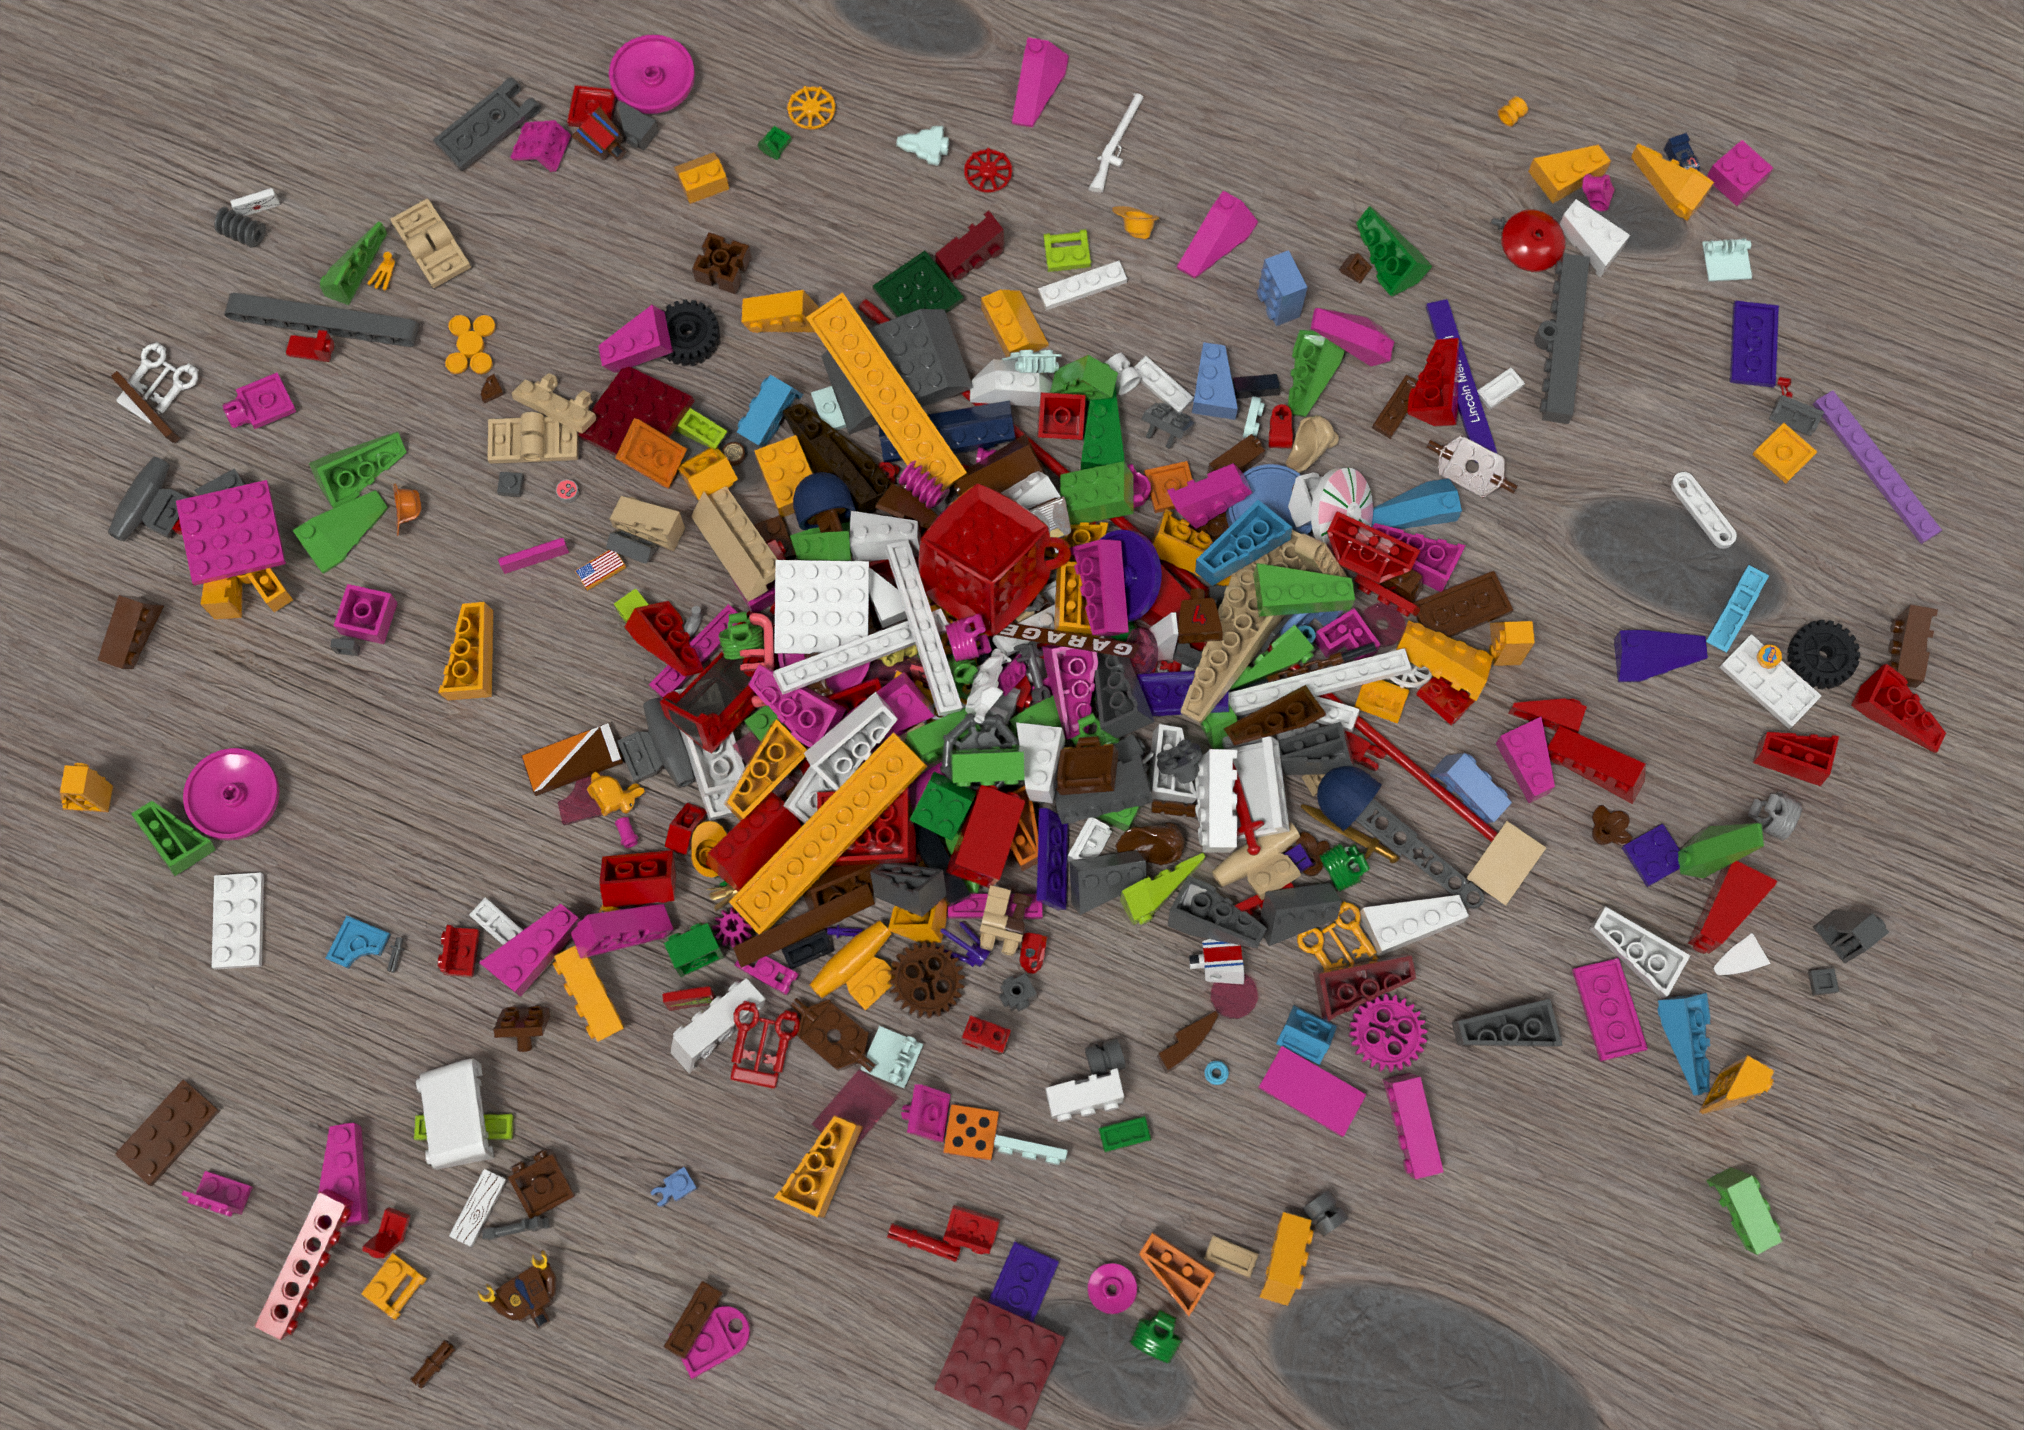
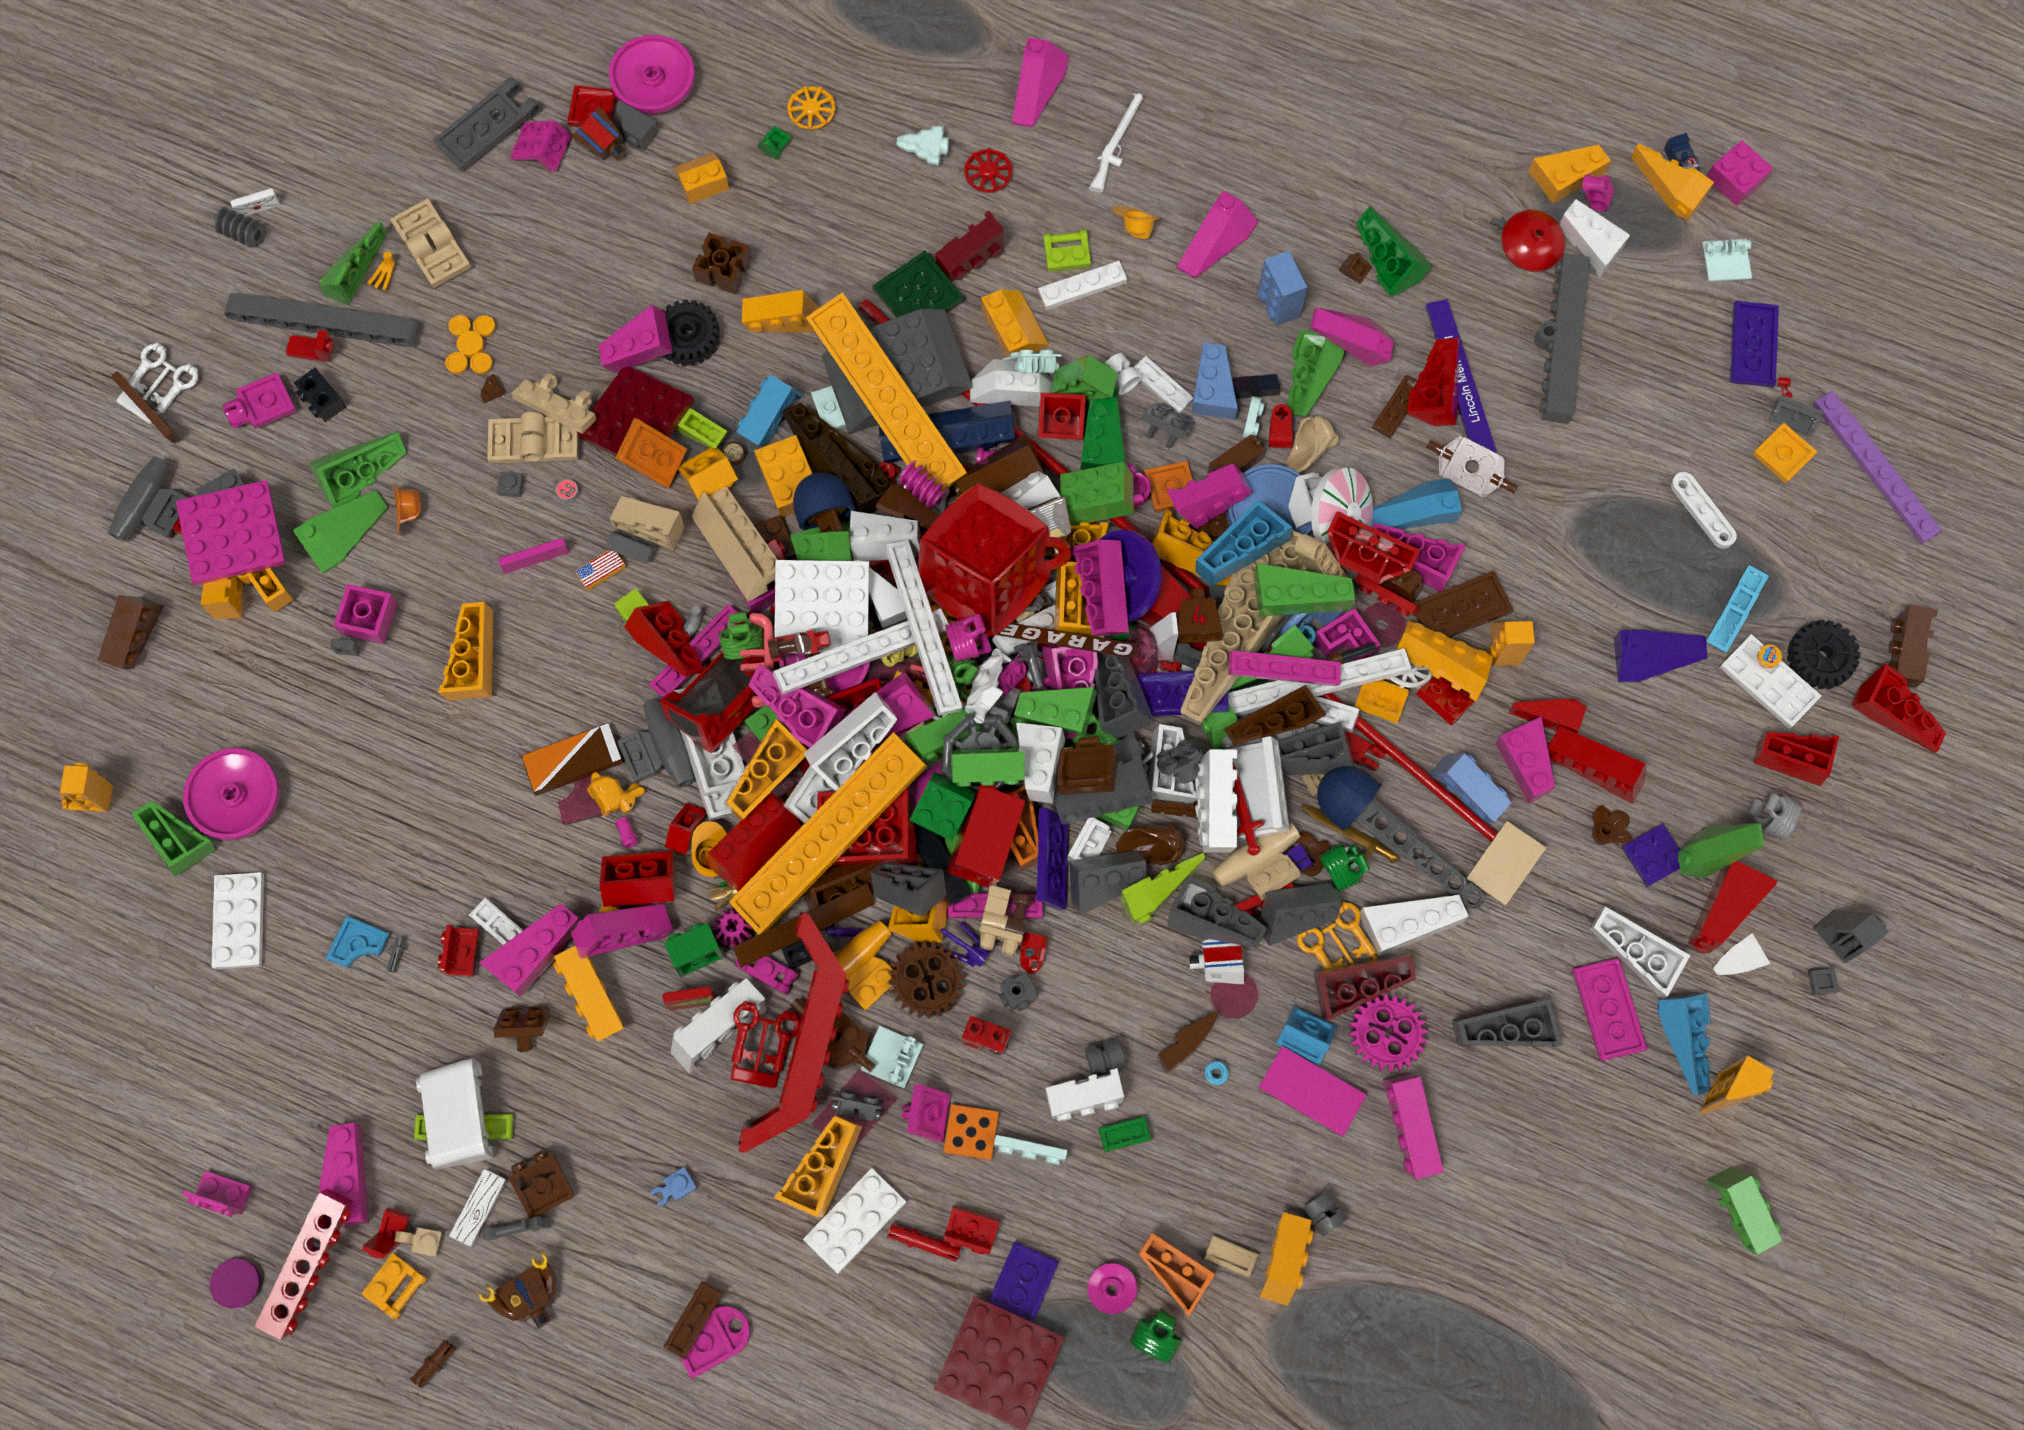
reddish brown plate [115,1079,220,1186] -> none
white tile [1477,367,1525,410] -> none
light orange wheel [1498,96,1528,127] -> none
none -> magenta tile [210,1258,261,1309]
none -> black brick [294,367,346,423]
none -> tan plate [394,1227,441,1257]
none -> red slope [737,912,849,1153]
none -> hips [768,628,831,662]
none -> white plate [803,1168,907,1274]
none -> dark grey hinge [832,1089,884,1122]
none -> bright green wedge [1014,687,1097,736]
none -> dark pink plate [1228,650,1341,686]

